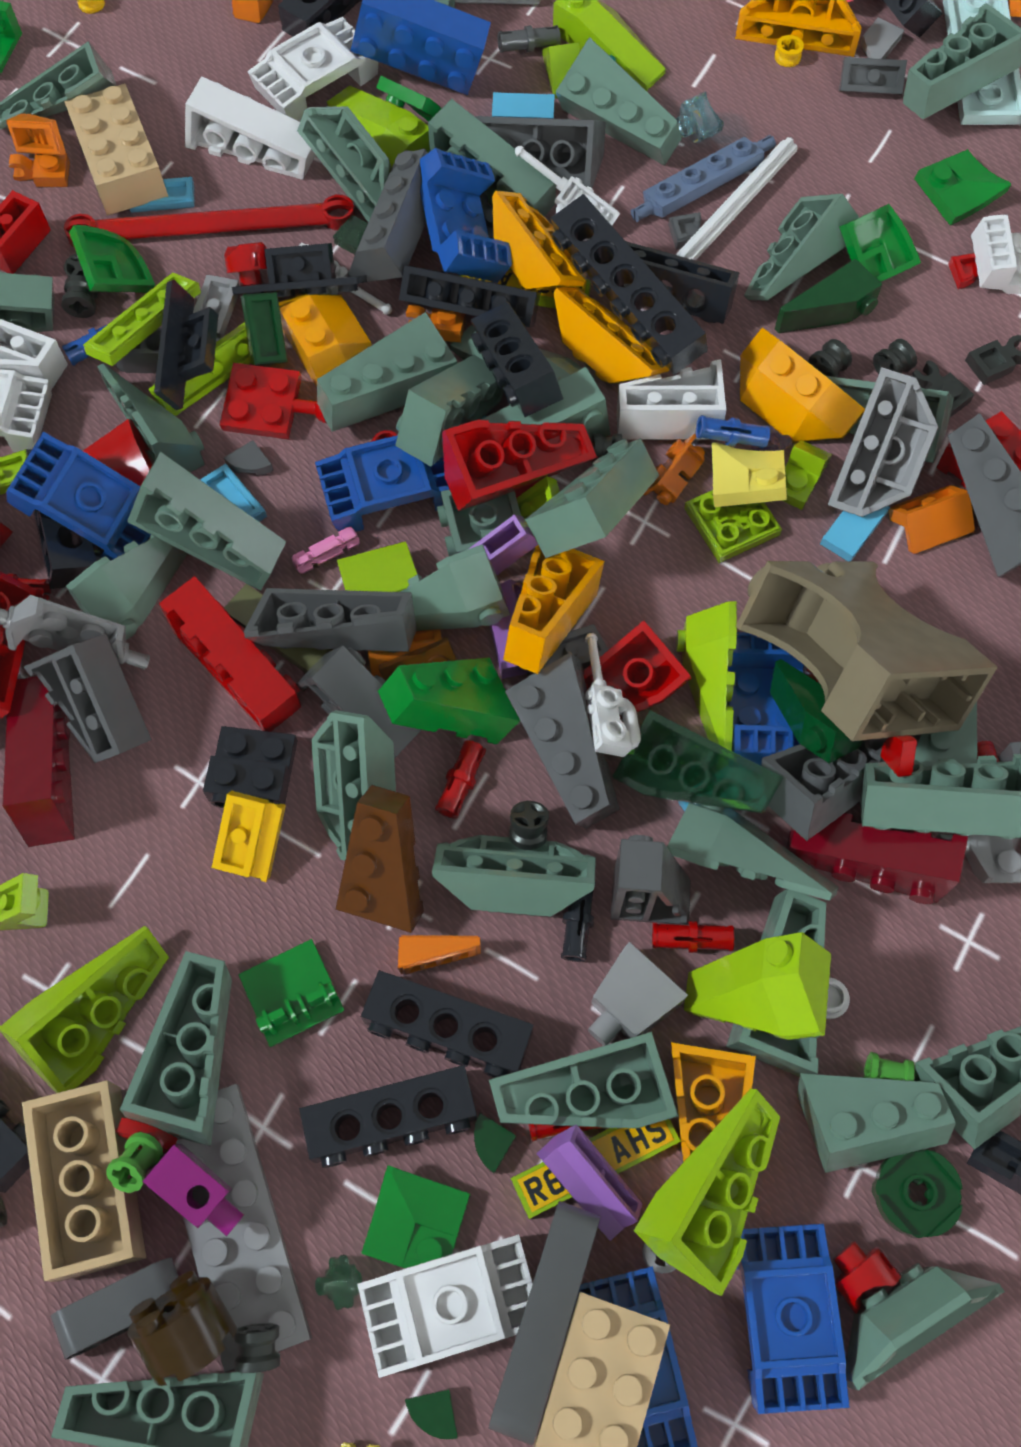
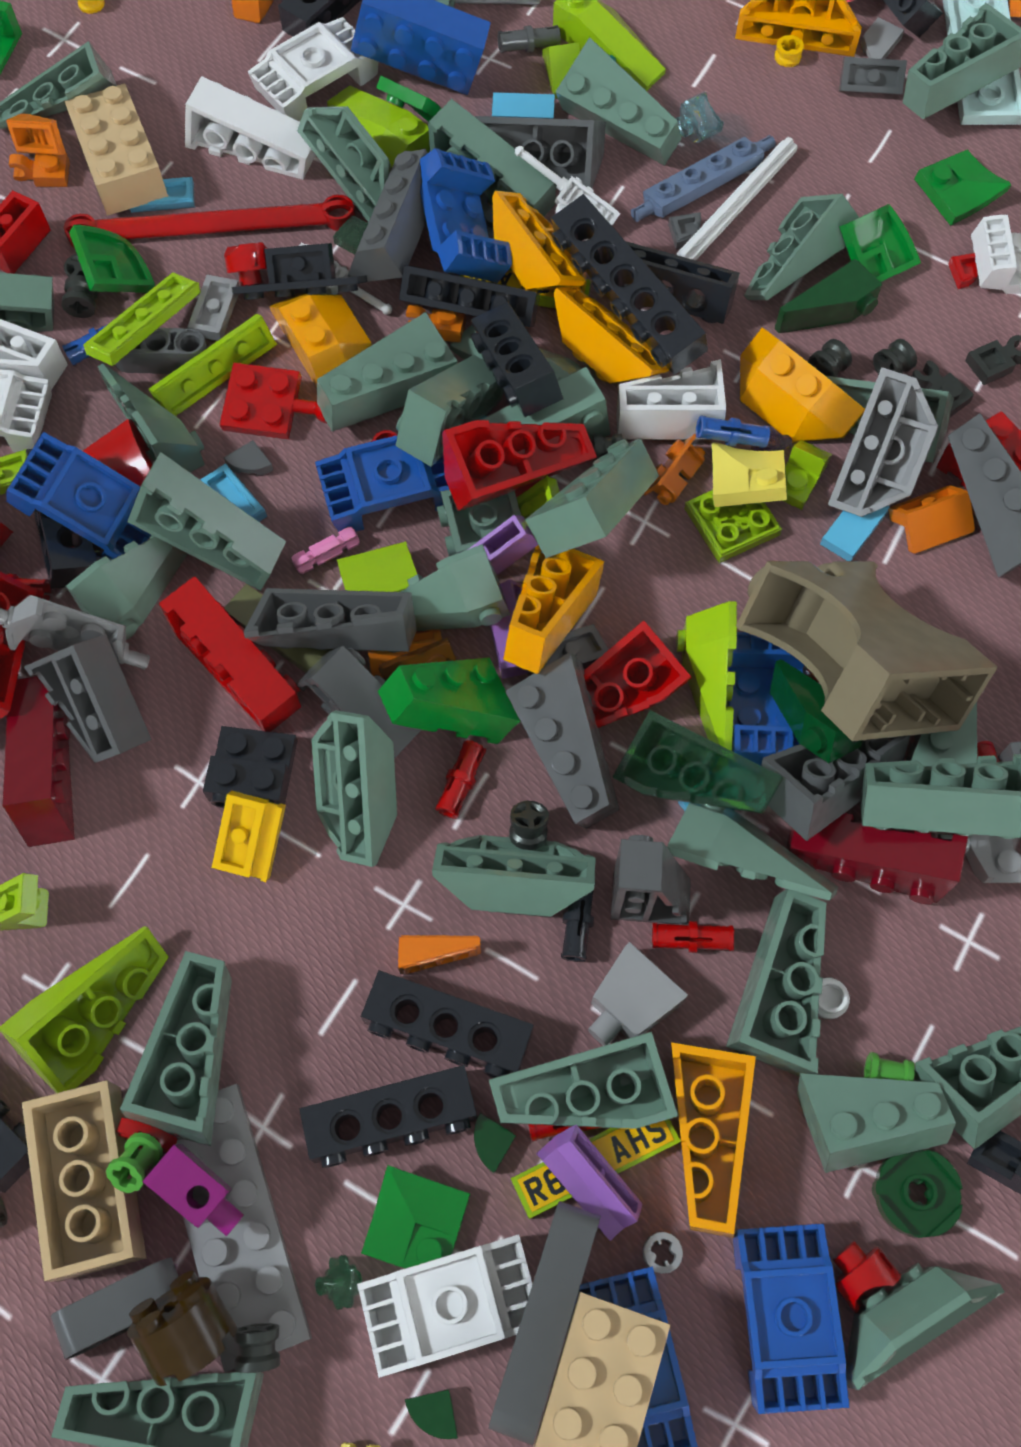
black bracket [154,280,219,410] -> none
green hinge [238,939,345,1048] -> none
dark green tile [241,292,288,366] -> none
reddish brown wedge [335,785,424,933] -> none
white piece [585,633,641,757] -> none
lime wedge [634,1089,780,1296] -> none
lime wedge [684,932,831,1040] -> none
red tile [880,735,917,777] -> none

